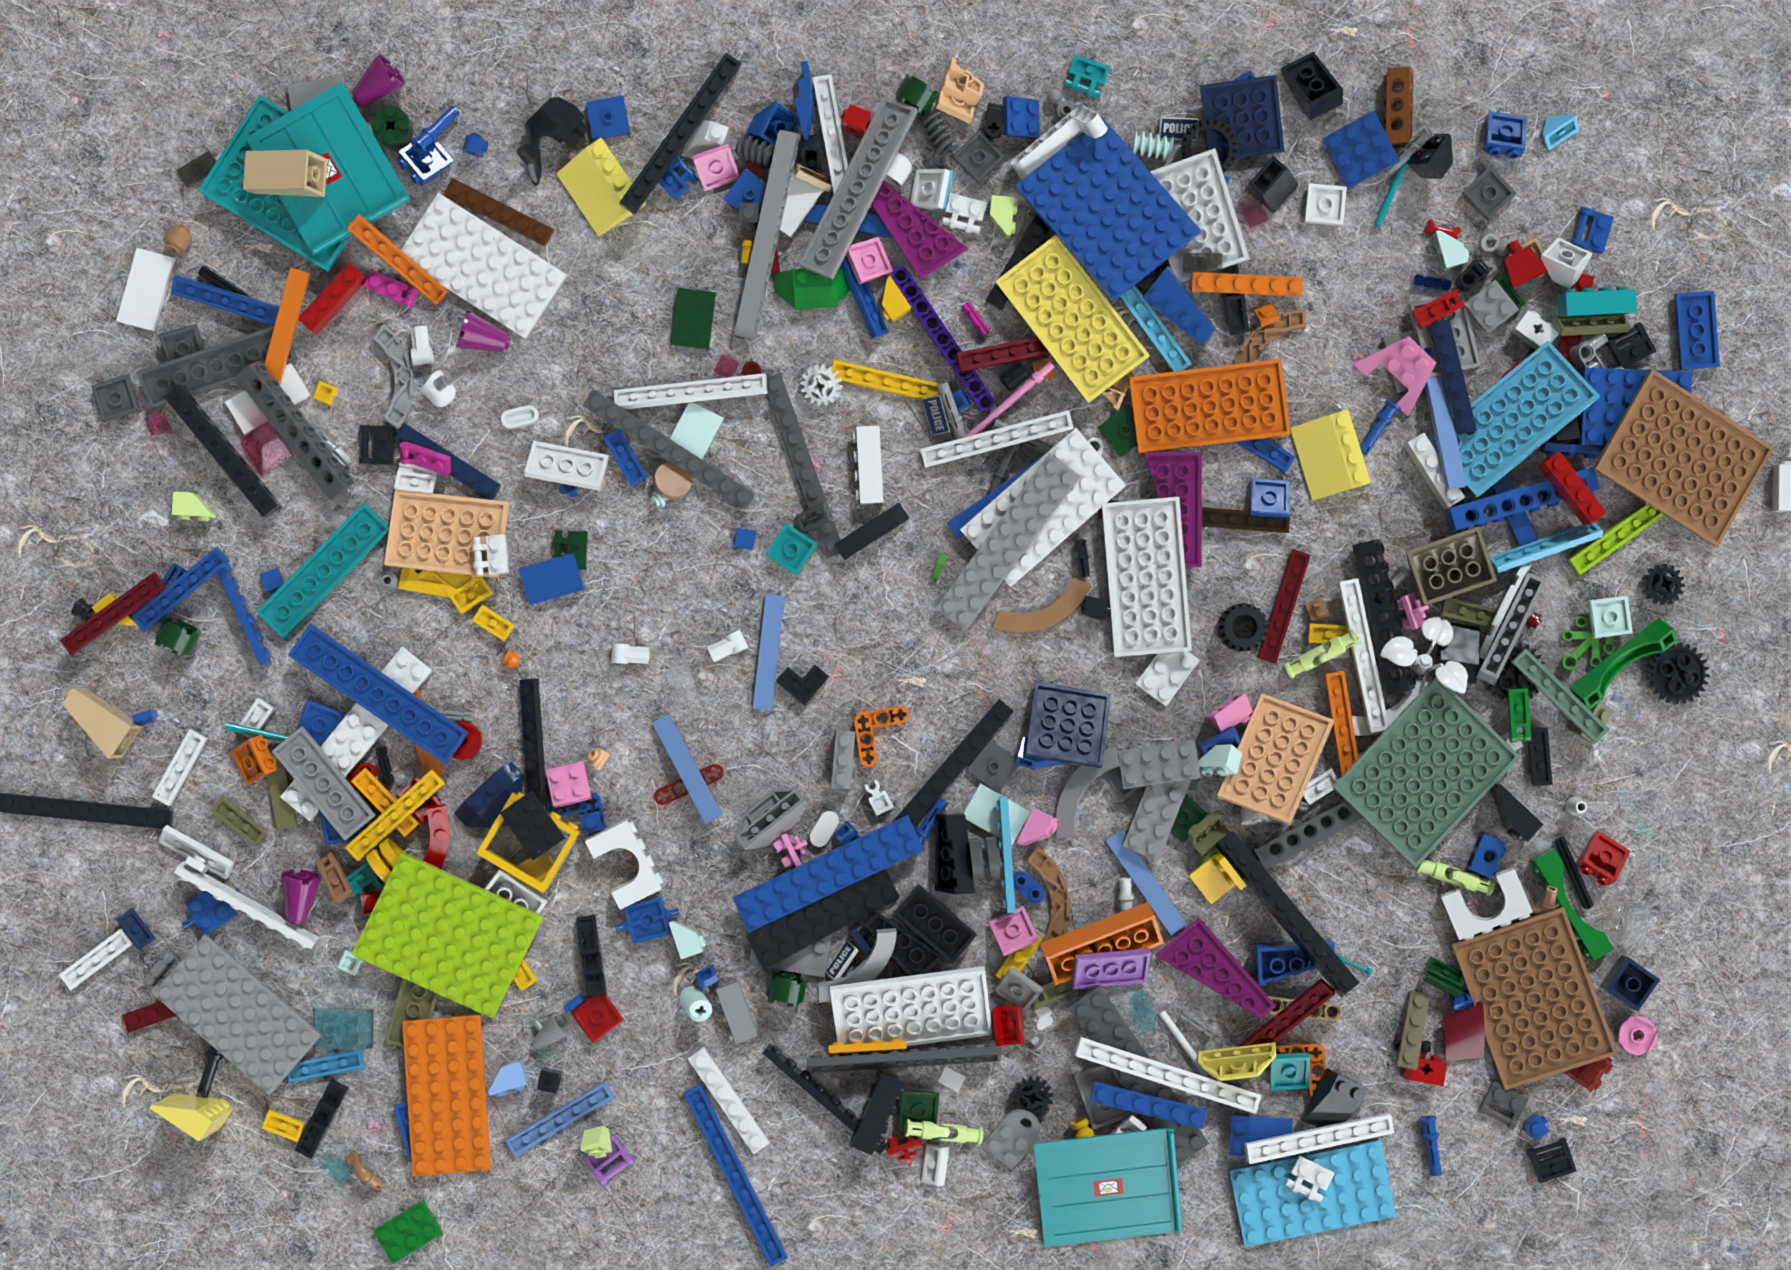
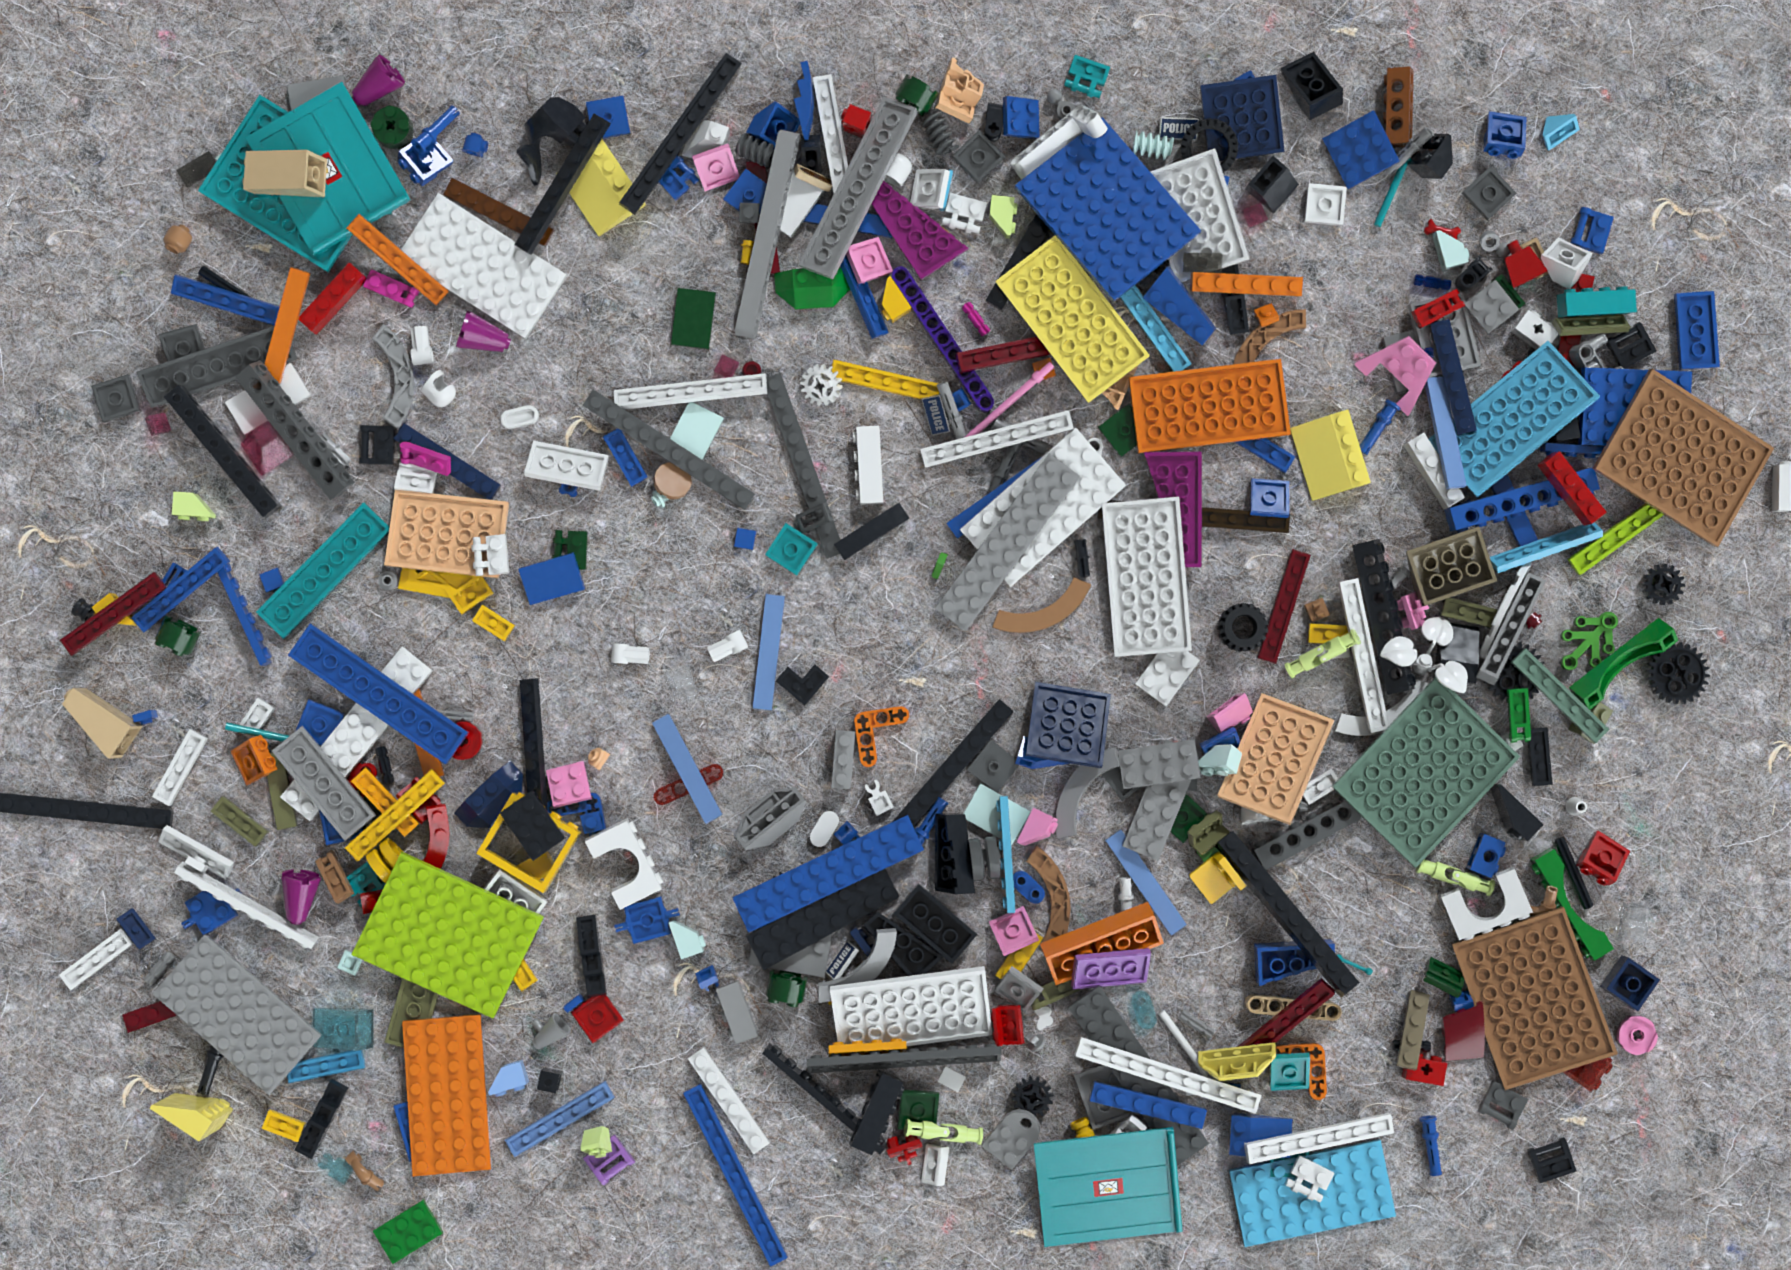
white tile [116,248,175,332] -> none
yellow tile [312,380,339,406] -> none
orange plate [500,649,520,668] -> none
light aqua piece [680,986,712,1022] -> none
bright pink hips [773,833,808,868] -> none
black piece [999,362,1030,392] -> none
black brick [1081,596,1111,620] -> none
magenta wing [1155,917,1276,1019] -> none
black slope [1301,1068,1368,1128] -> none
orange plate [1324,671,1358,777] -> none
blue plate [1523,1113,1550,1138] -> none
light aqua tile [1588,595,1633,639] -> none
none -> black plate [514,114,611,255]

